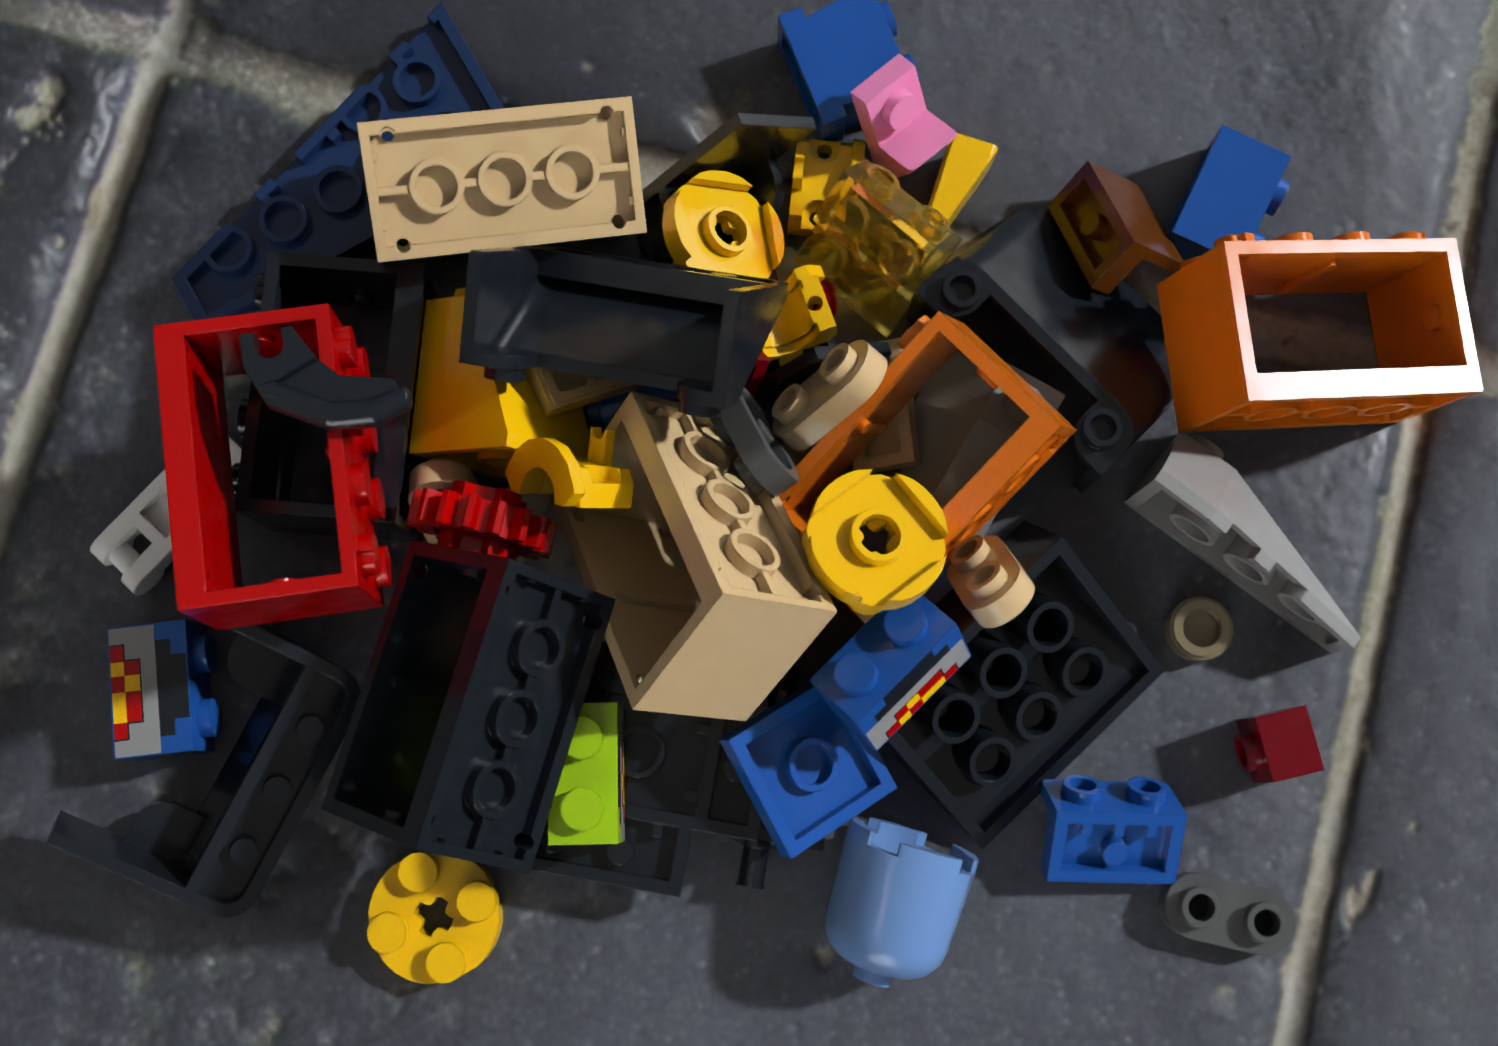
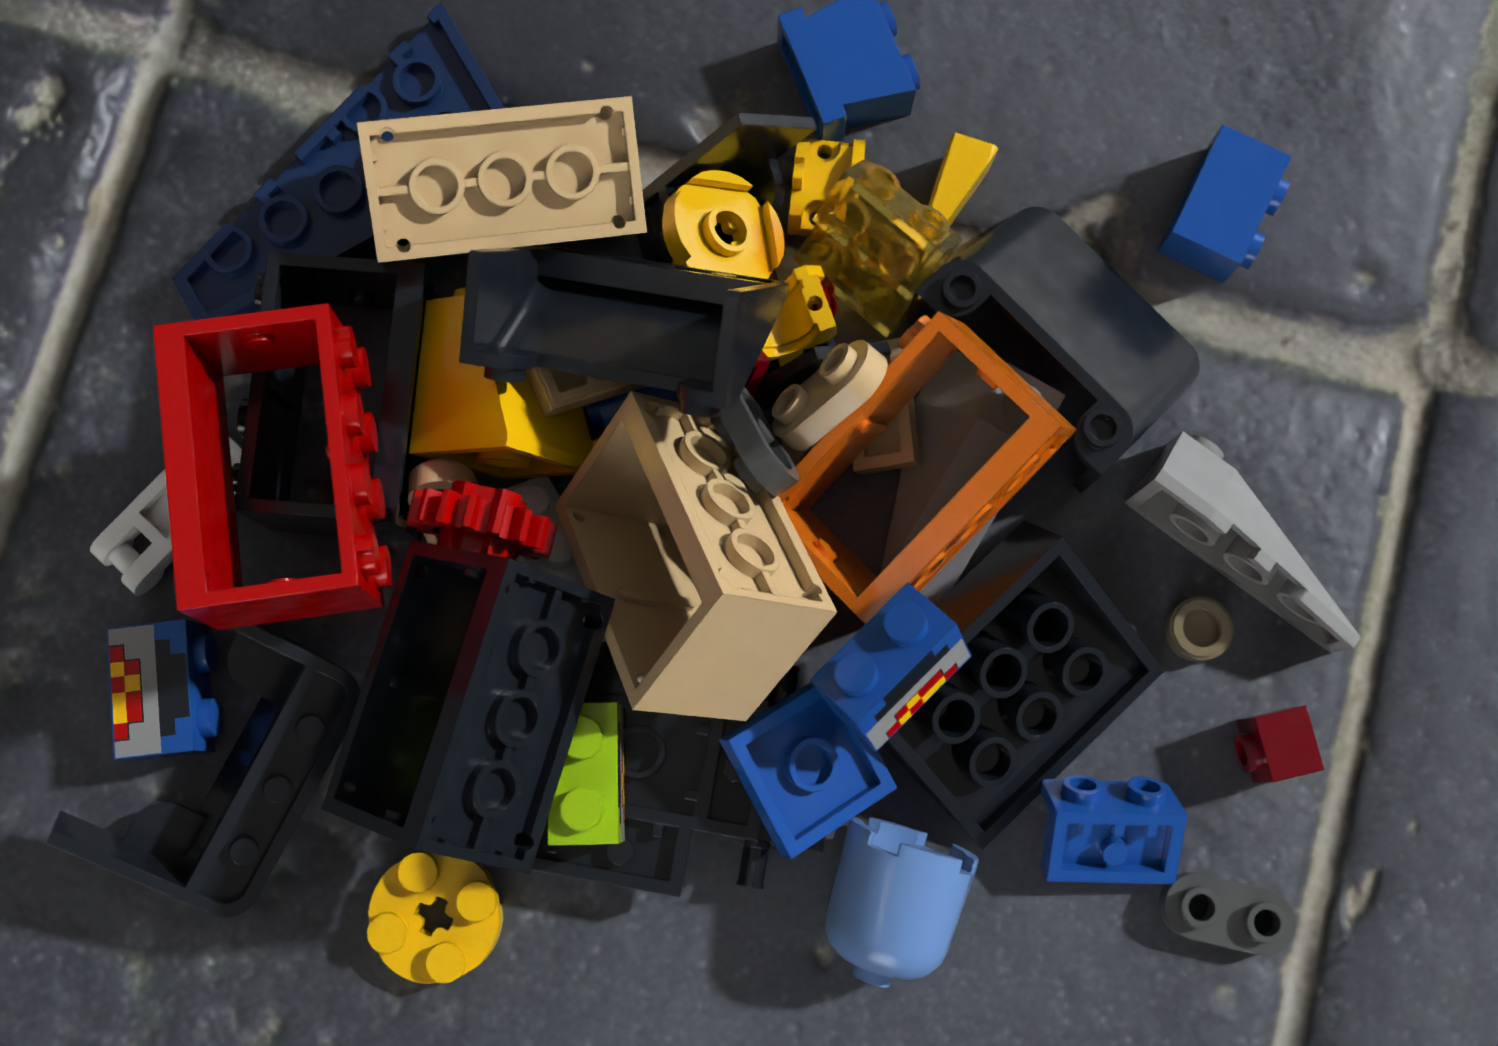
black piece [239,326,413,431] -> none
yellow piece [505,426,634,508] -> none
yellow plate [802,469,948,615] -> none
bright pink slope [850,53,957,182] -> none
tan plate [947,535,1035,628] -> none
reddish brown panel [1048,161,1183,295] -> none
orange hose [1157,231,1483,433] -> none

